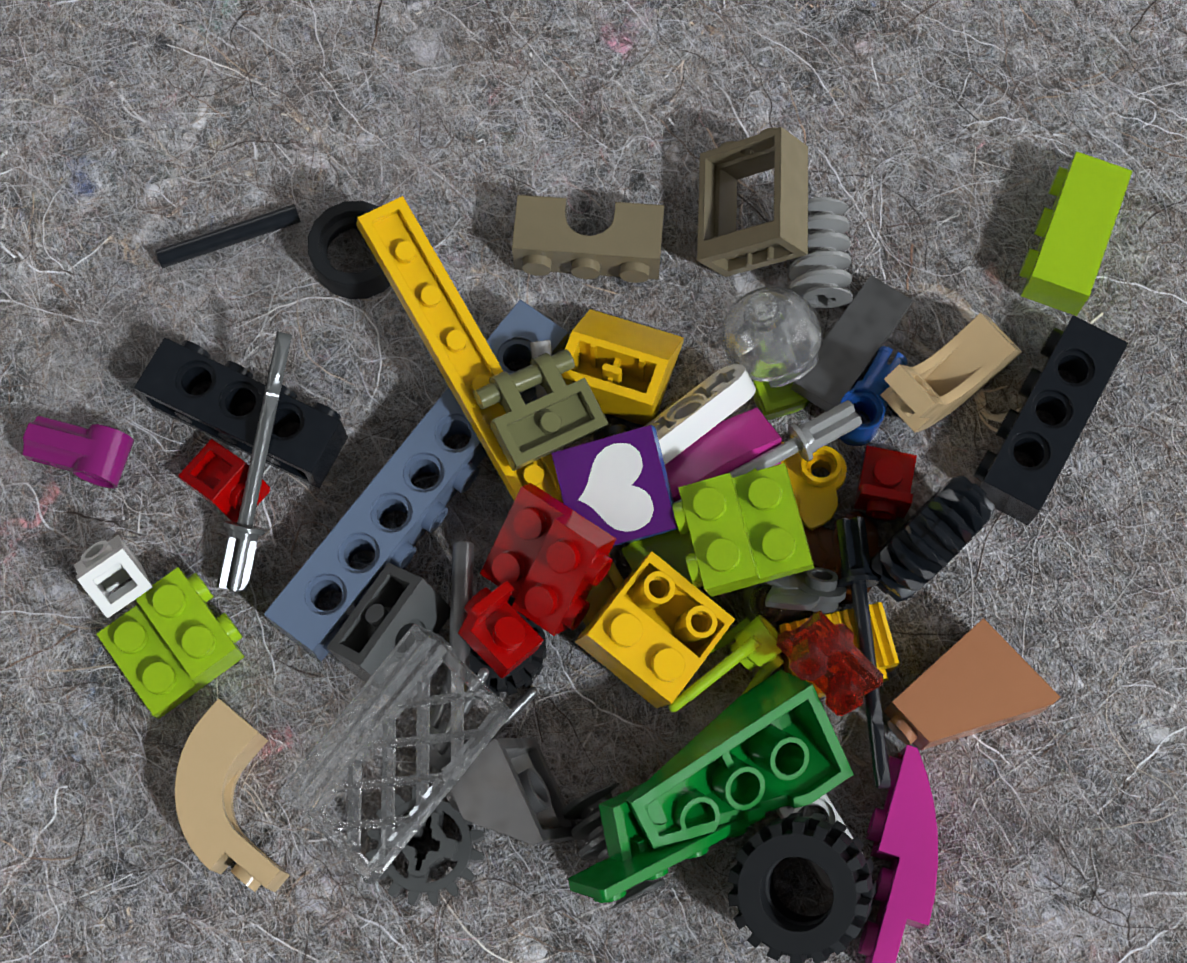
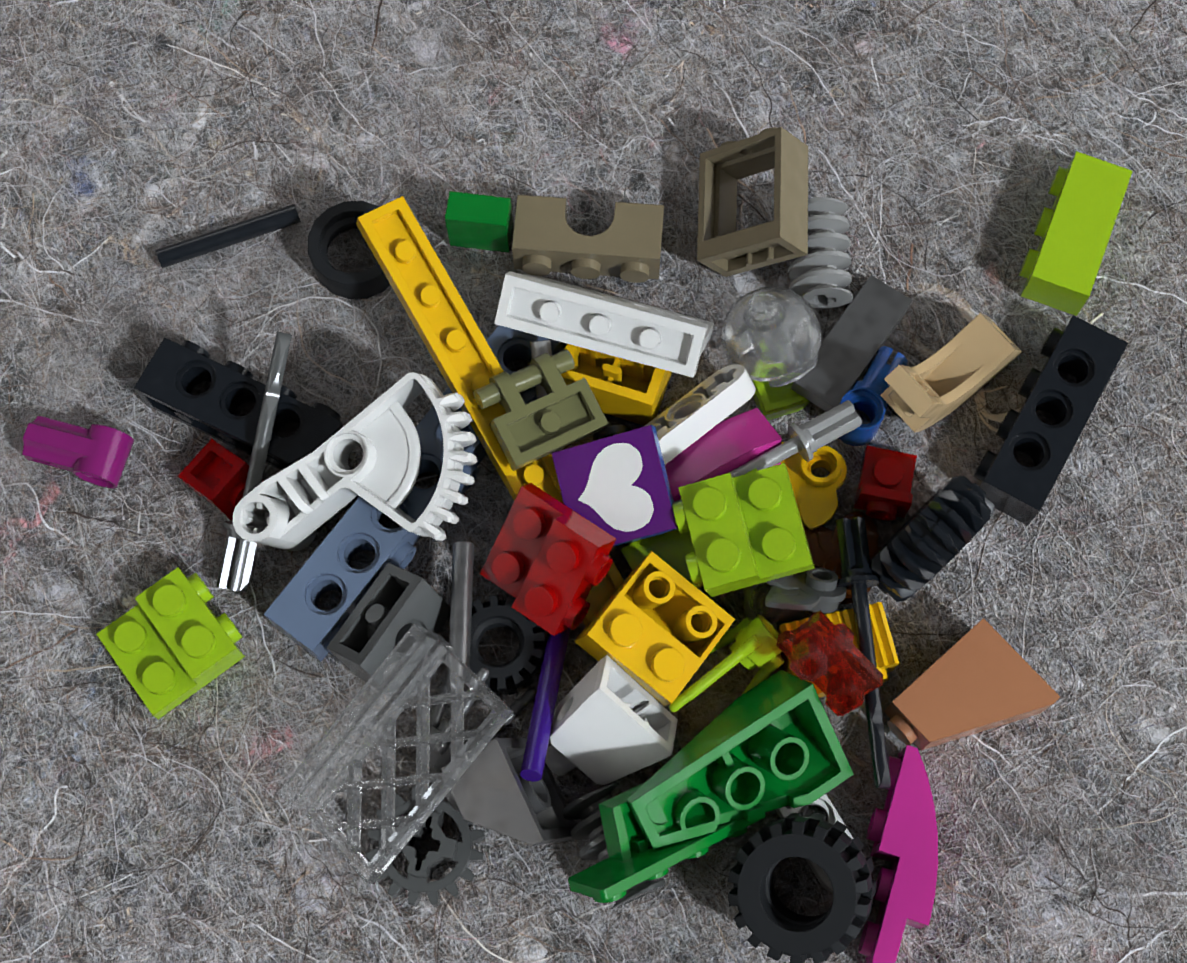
white brick [74,535,152,618] -> none
tan arch [175,698,290,892] -> none
red bracket [458,581,544,679] -> none
none -> white arm [232,372,478,551]
none -> green piece [445,191,514,253]
none -> white fence [494,271,714,378]
none -> dark purple bar [520,628,570,782]
none -> white torso [545,655,678,785]

